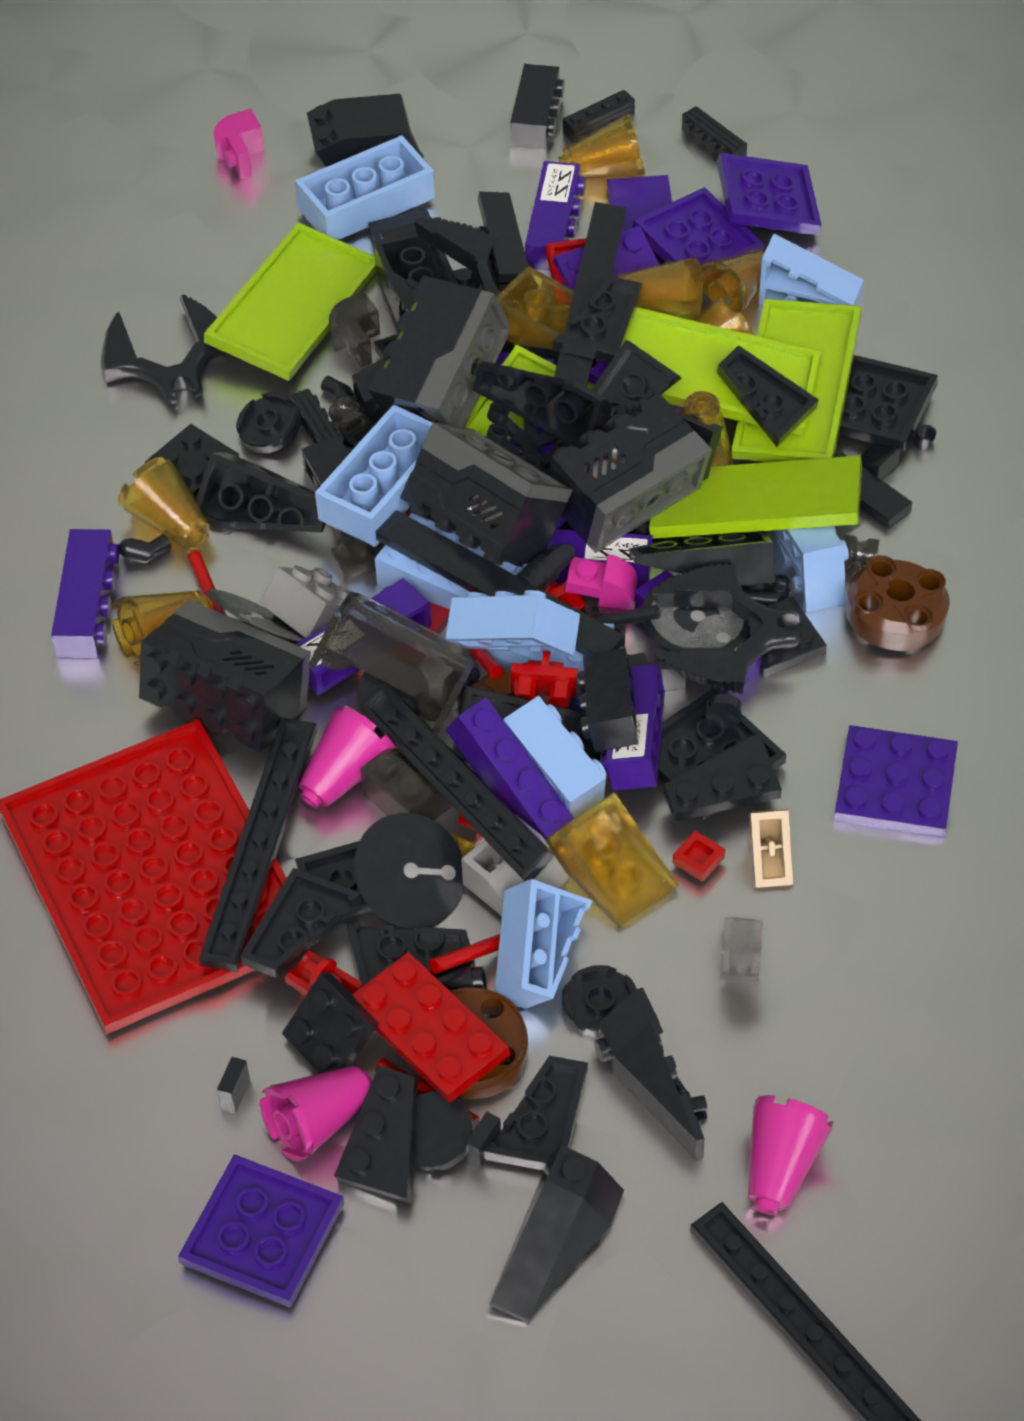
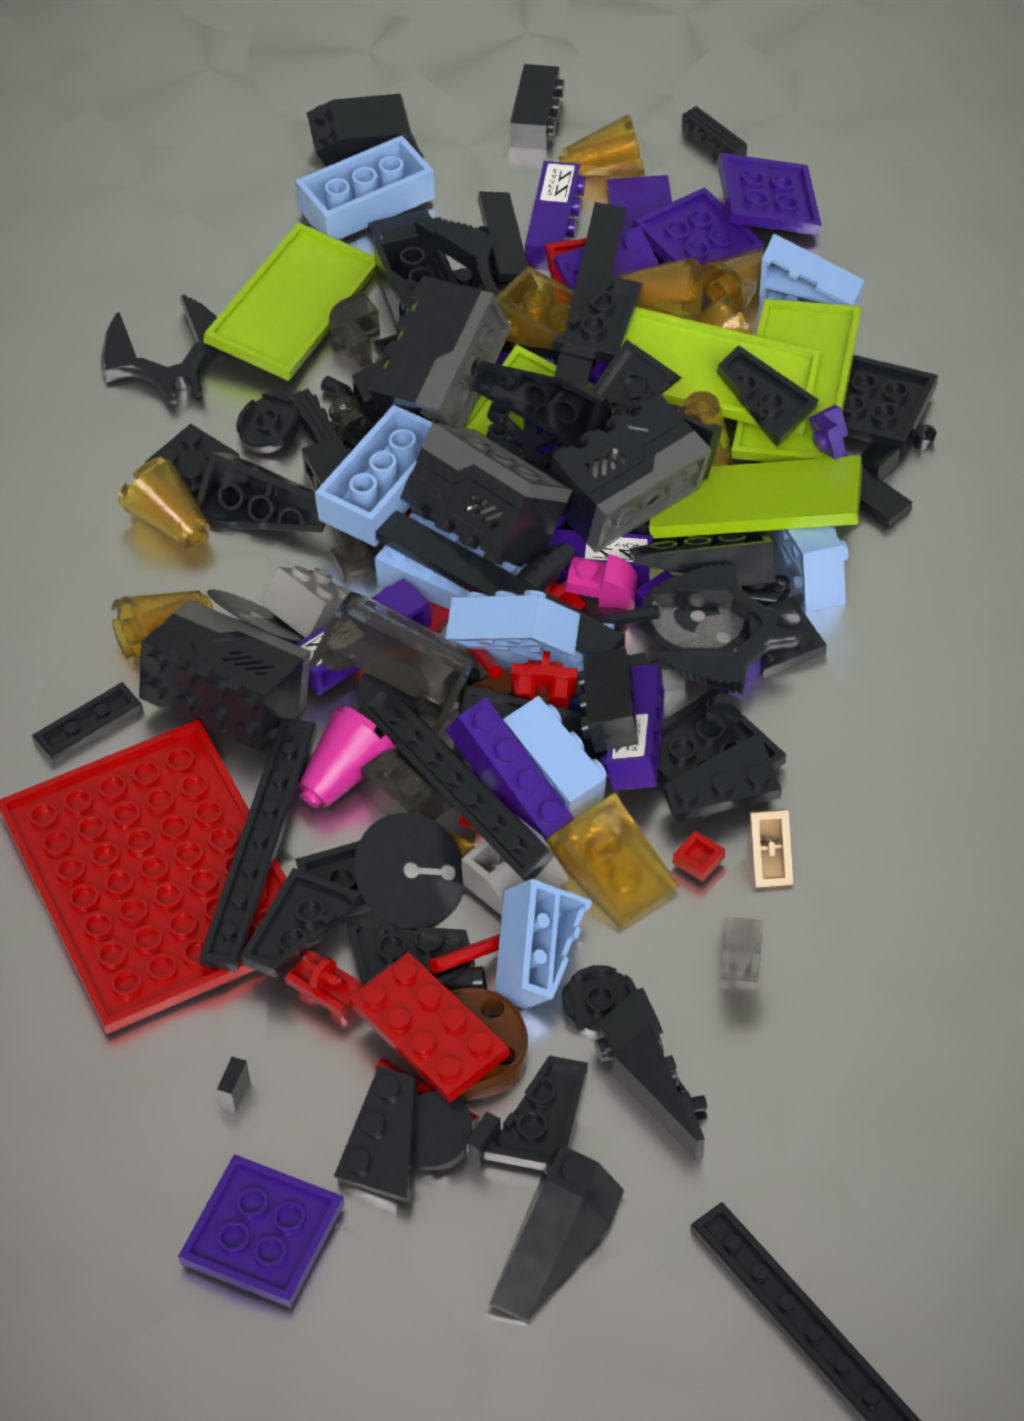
dark purple brick [51,529,120,658] -> none
black arm [119,534,172,564] -> none
red bar [188,550,227,615] -> none
dark pink brick [214,108,264,179] -> none
dark pink cone [259,1066,372,1161] -> none
black plate [282,973,379,1074] -> none
black piece [563,90,635,143] -> none
dark pink cone [747,1095,834,1215] -> none
dark purple plate [834,725,958,838] -> none
clear smoke wheel [844,535,880,570] -> none
reddish brown piece [845,555,950,651] -> none
none -> black tile [32,682,143,765]
none -> dark purple bracket [808,405,848,460]

